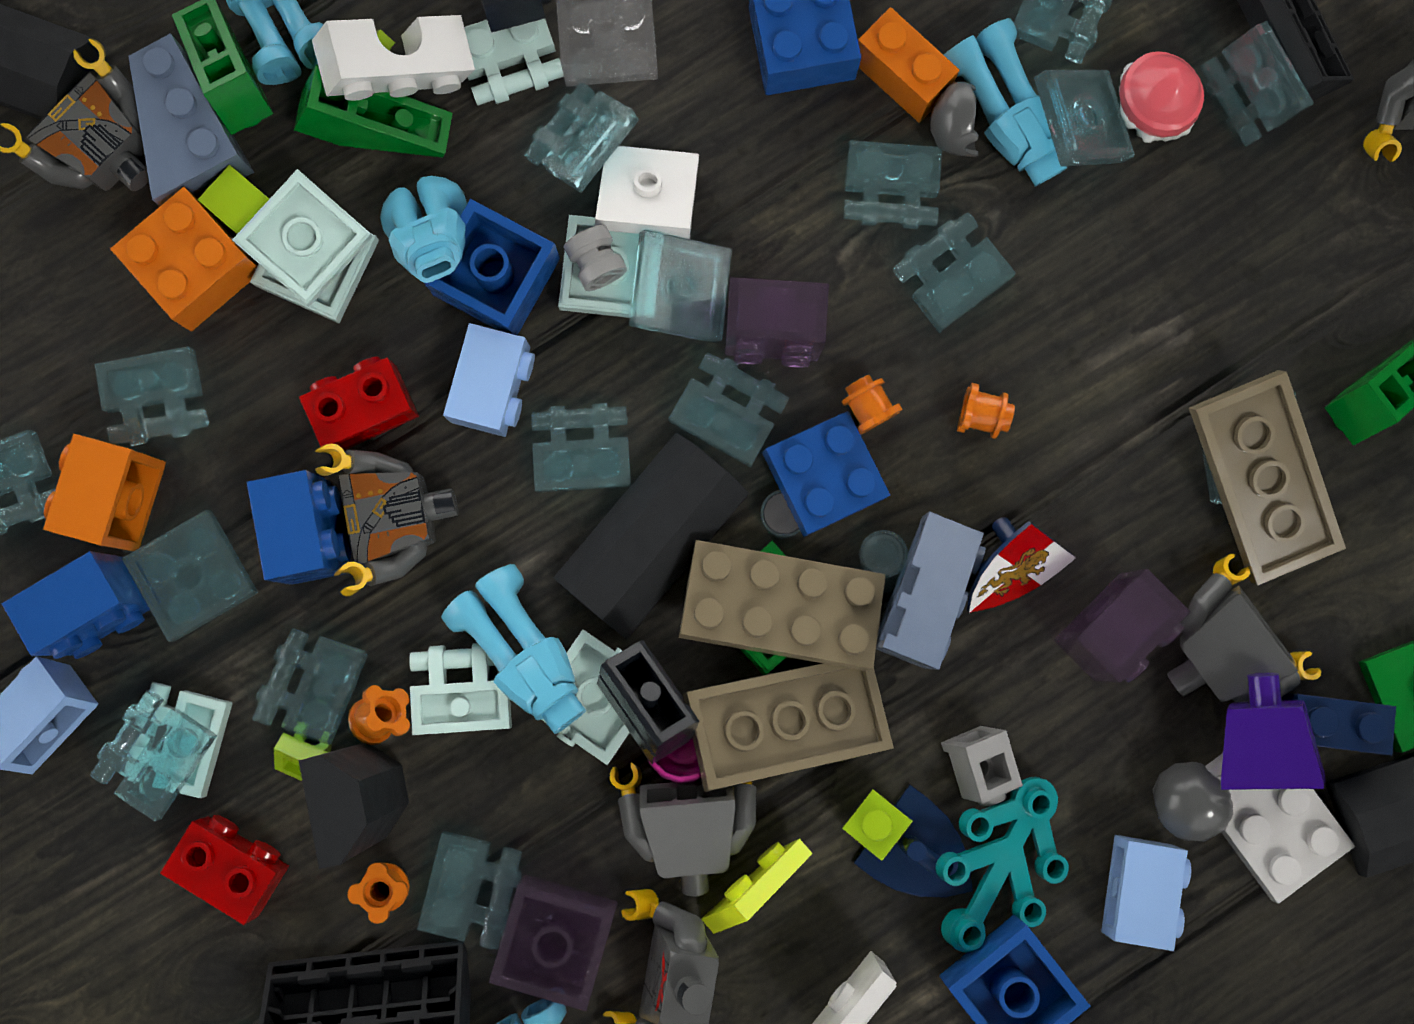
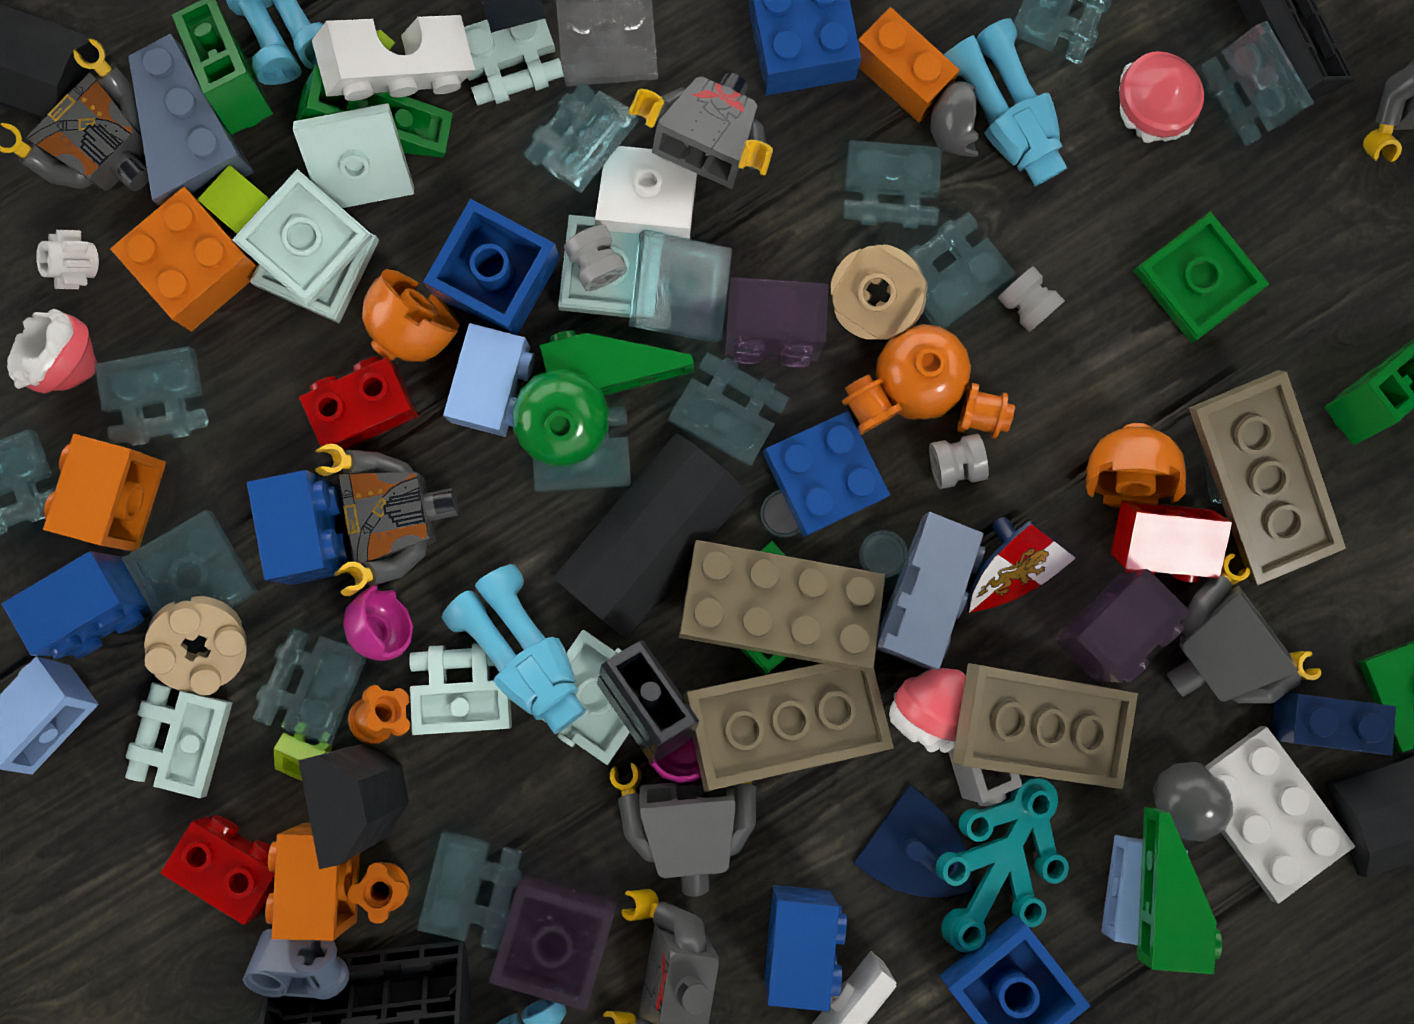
clear light blue plate [90,690,217,821] -> none
medium azure piece [380,176,467,283] -> none
neon yellow wing [702,838,813,934] -> none
lime brick [842,790,913,861] -> none
clear light blue plate [1034,70,1134,167] -> none
dark purple torso [1221,673,1325,790] -> none
none -> hair [7,309,97,394]
none -> white gear [36,230,99,289]
none -> tan plate [144,596,247,696]
none -> sand blue piece [243,929,350,999]
none -> orange brick [265,823,360,941]
none -> light aqua plate [293,103,414,208]
none -> dark pink hair [343,585,413,661]
none -> orange cylinder [362,269,460,362]
none -> green cylinder [513,369,609,467]
none -> green slope [540,330,694,396]
none -> dark grey torso [628,73,773,189]
none -> blue brick [764,885,847,1012]
none -> tan plate [831,245,928,340]
none -> orange cylinder [876,324,971,420]
none -> coral hair [889,668,966,753]
none -> light grey wheel [929,433,989,489]
none -> dark tan plate [951,663,1138,789]
none -> light grey wheel [998,266,1065,333]
none -> orange cylinder [1086,423,1186,508]
none -> brick [1110,500,1232,582]
none -> green plate [1133,211,1269,344]
none -> green slope [1137,807,1222,975]

